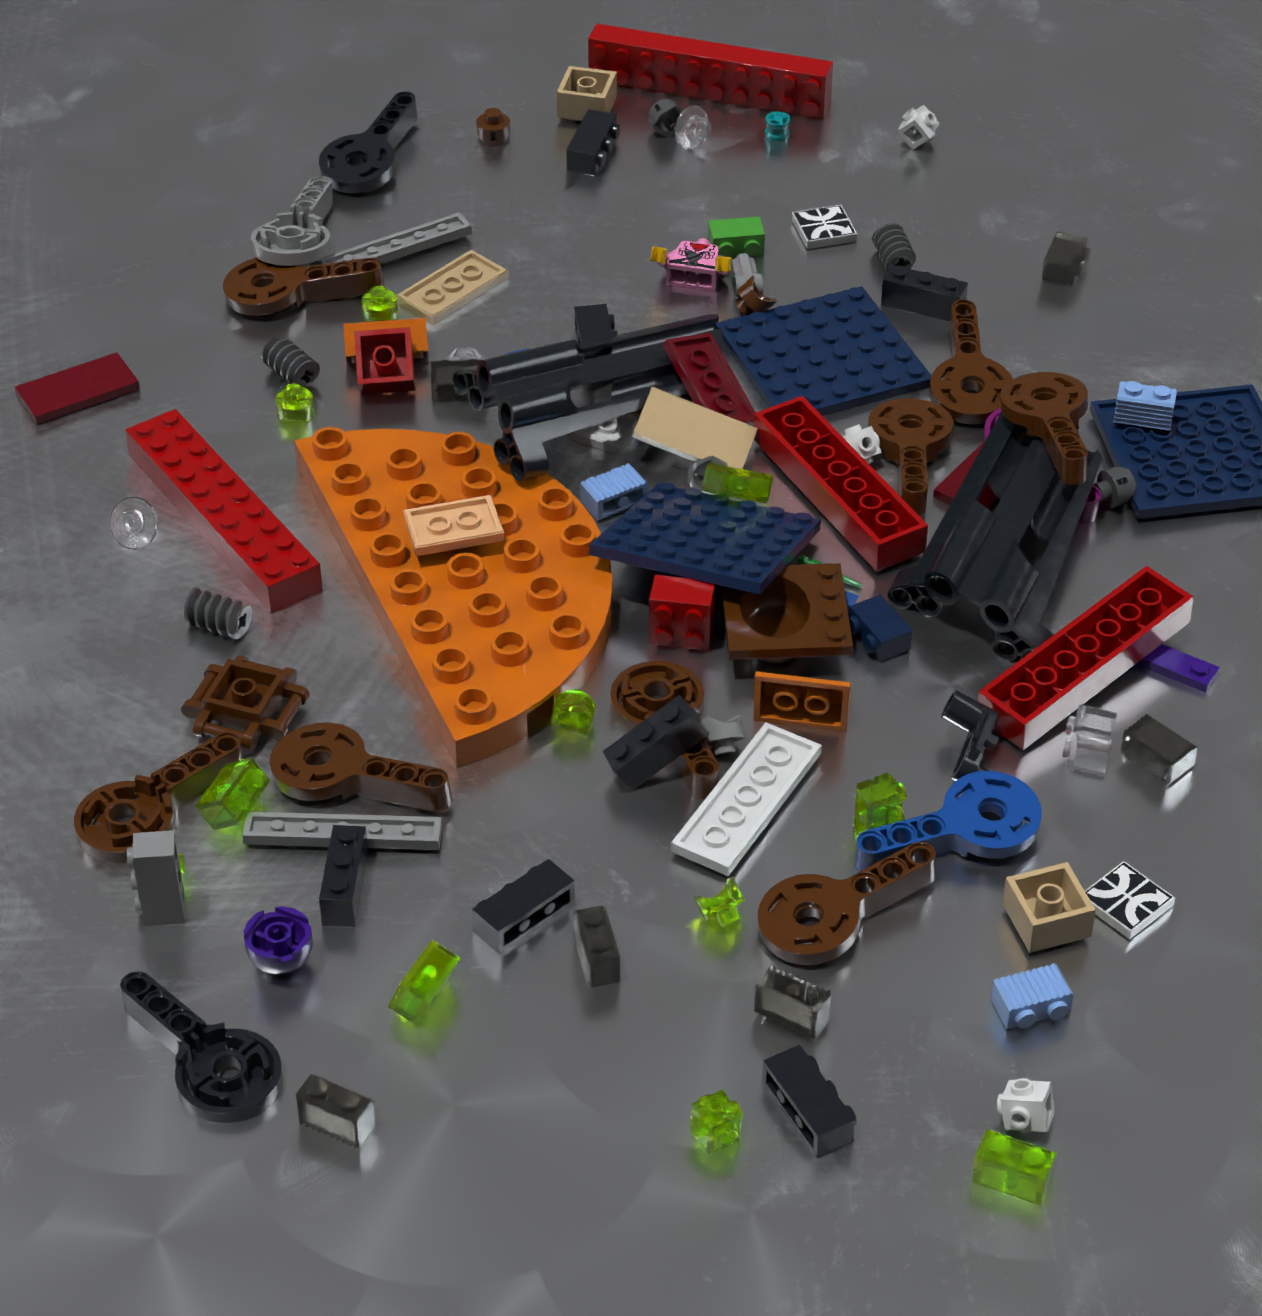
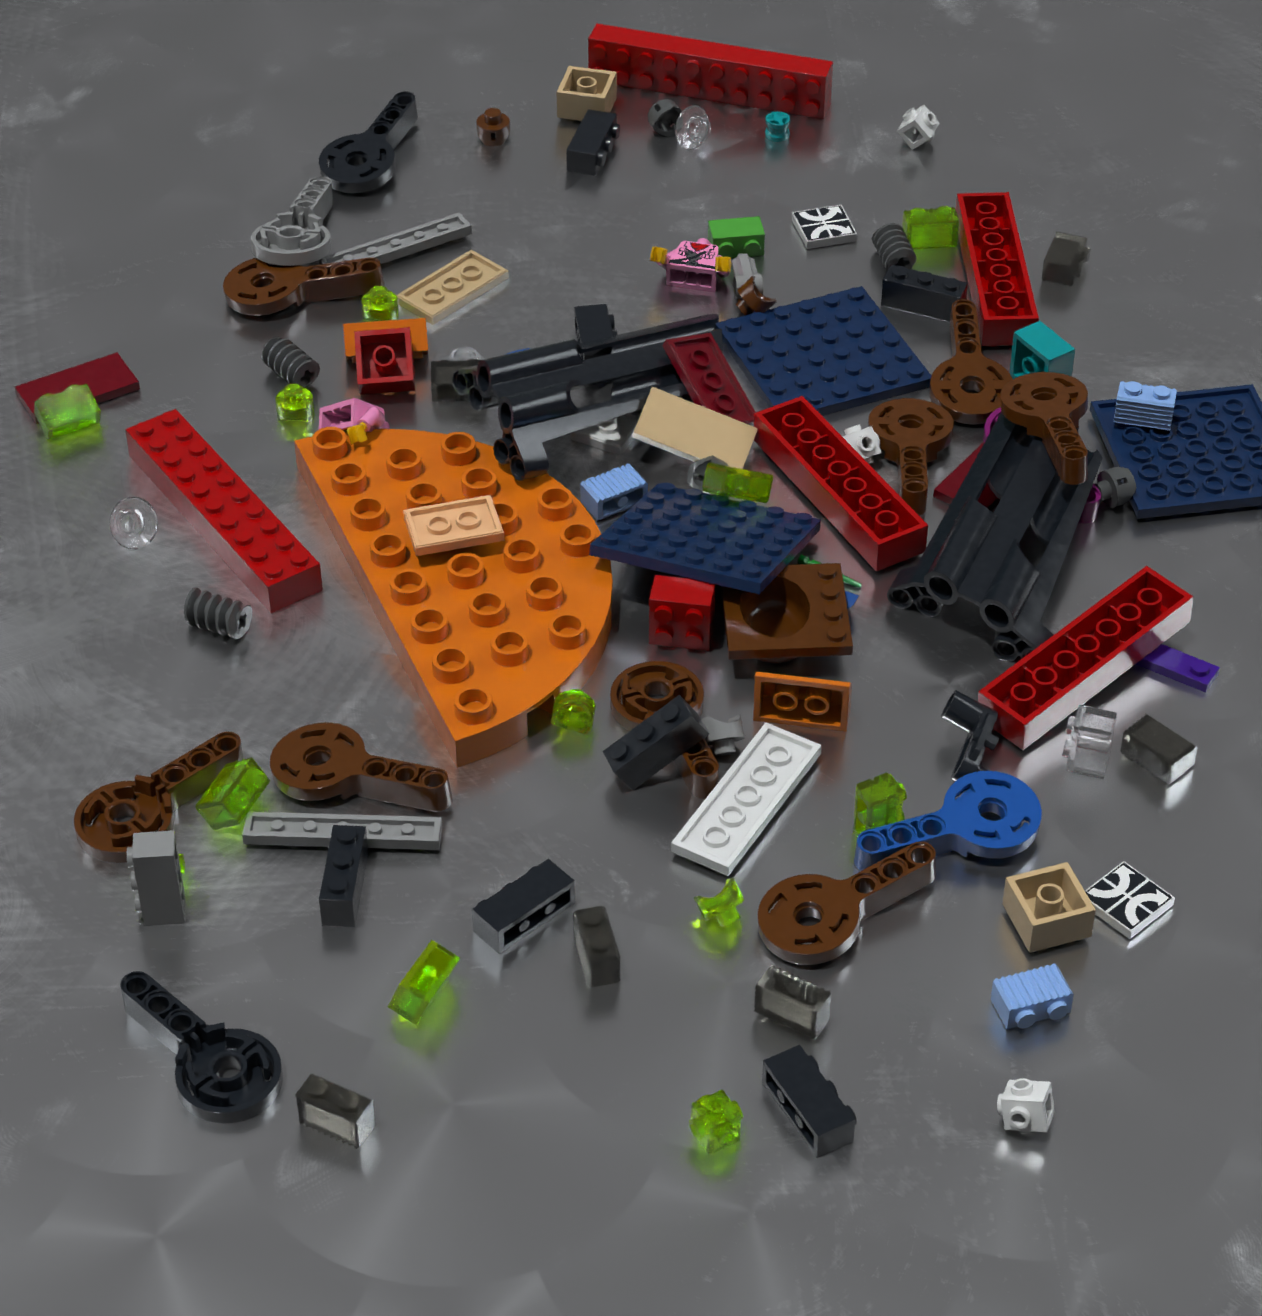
reddish brown brick [181,655,310,750] -> none
dark purple cylinder [243,906,313,975] -> none
dark blue brick [848,594,912,662] -> none
clear neon green brick [972,1129,1057,1207] -> none
none -> clear neon green brick [34,384,101,440]
none -> bright pink torso [319,398,390,444]
none -> clear neon green brick [902,206,959,249]
none -> red brick [955,192,1039,347]
none -> teal brick [1009,321,1075,379]

